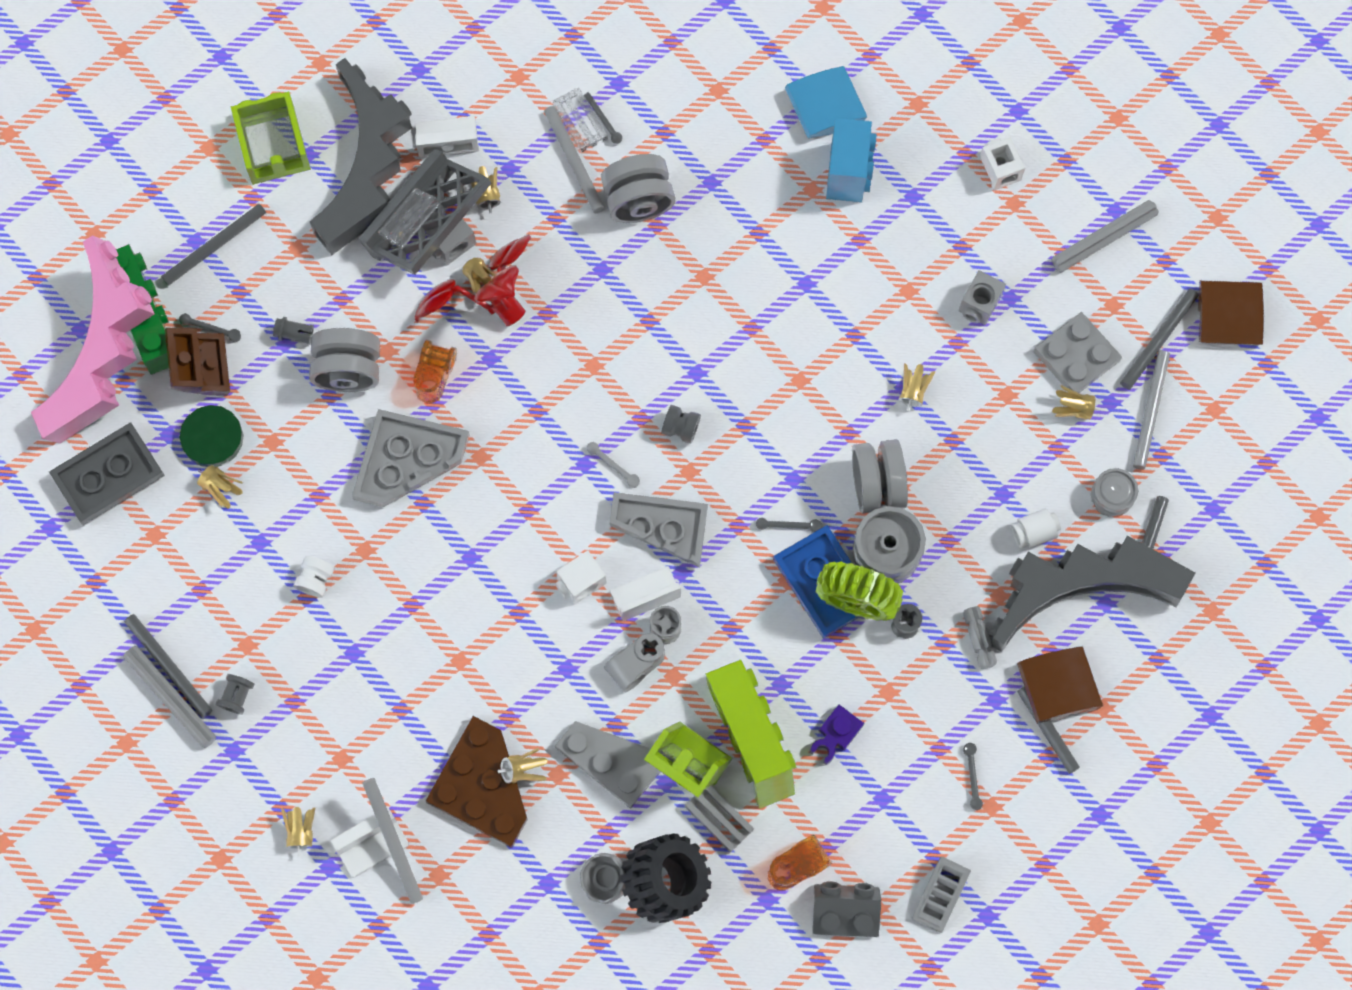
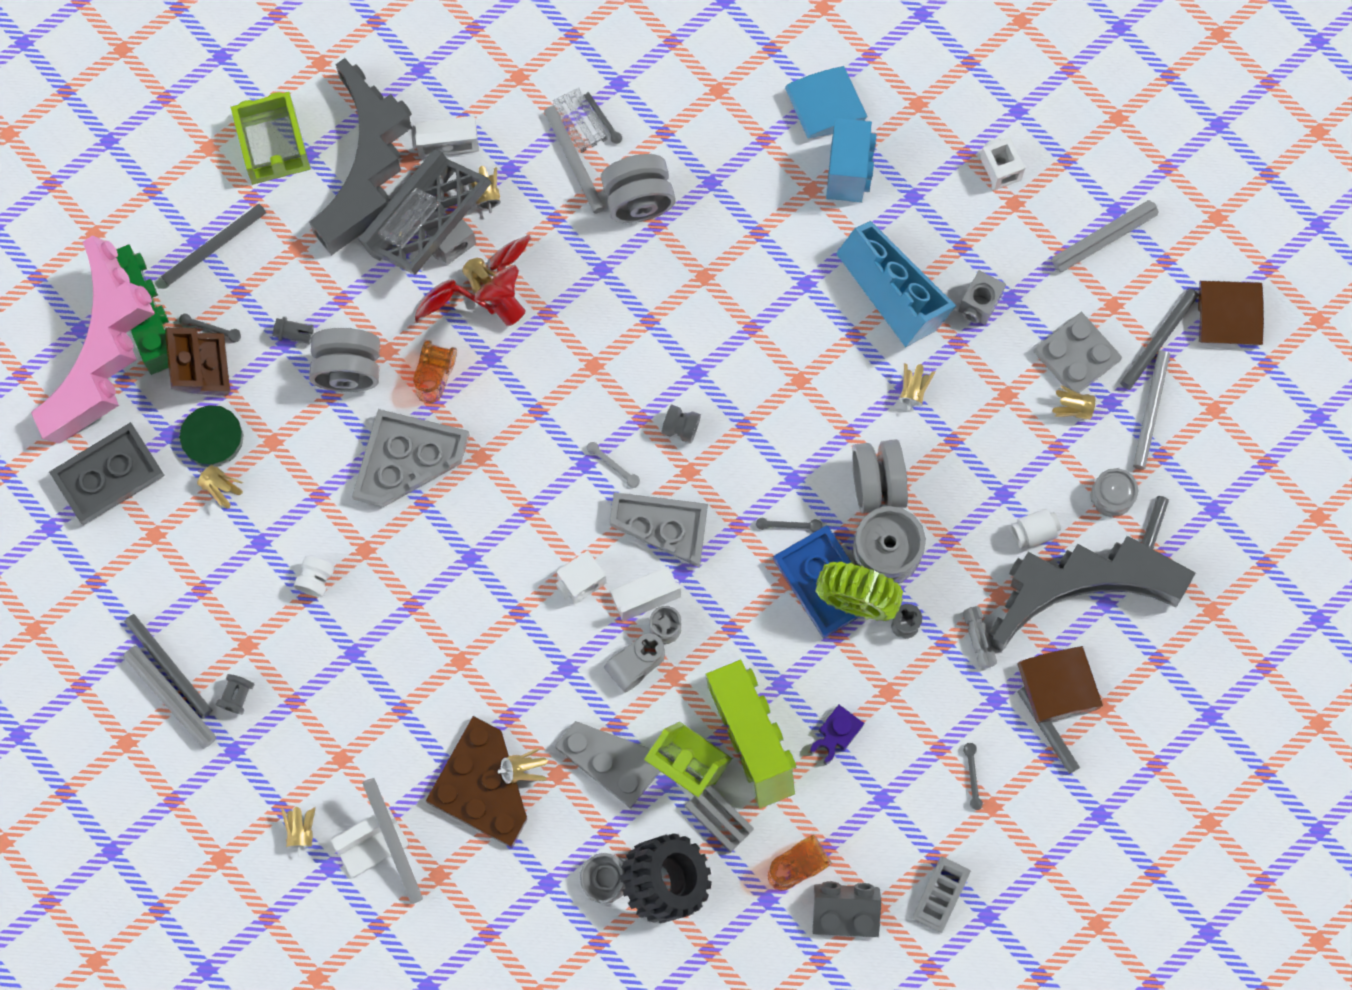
none -> dark azure wedge [836,221,956,347]

